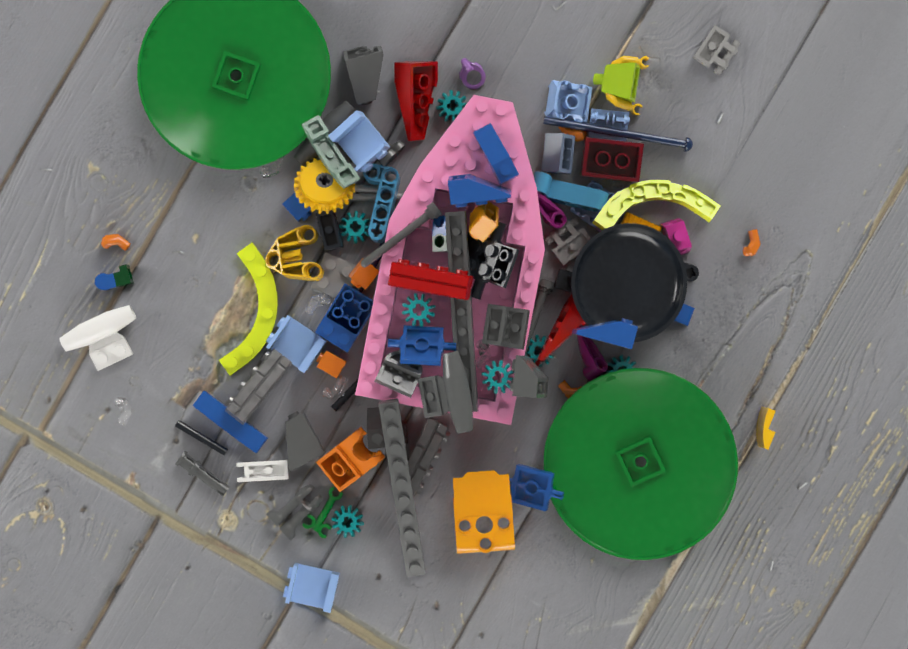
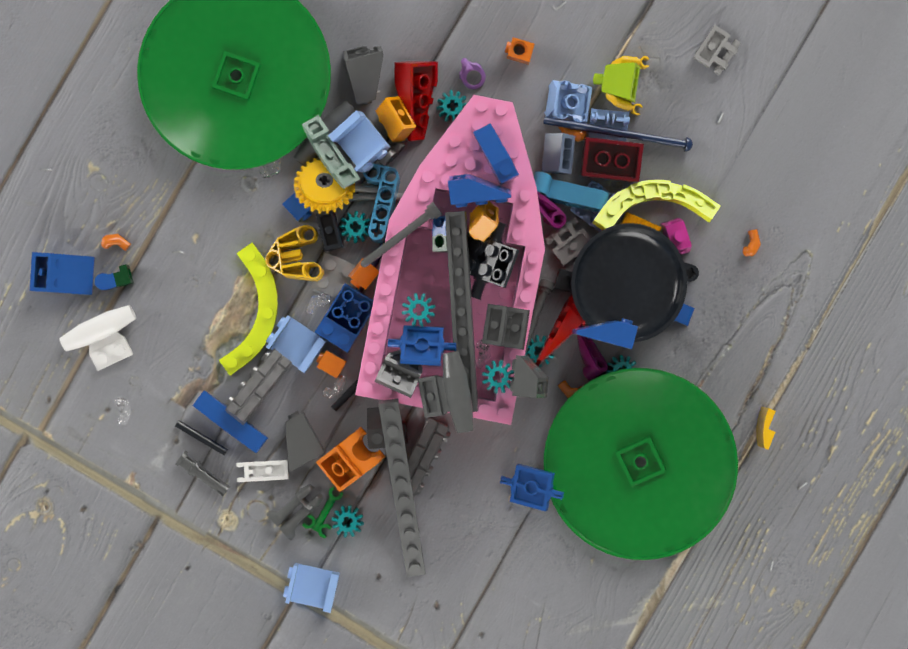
red brick [388,259,473,300] -> none
light orange piece [453,470,515,554] -> none
none -> blue slope [30,252,95,295]
none -> light orange brick [375,96,416,142]
none -> orange brick [505,37,535,65]

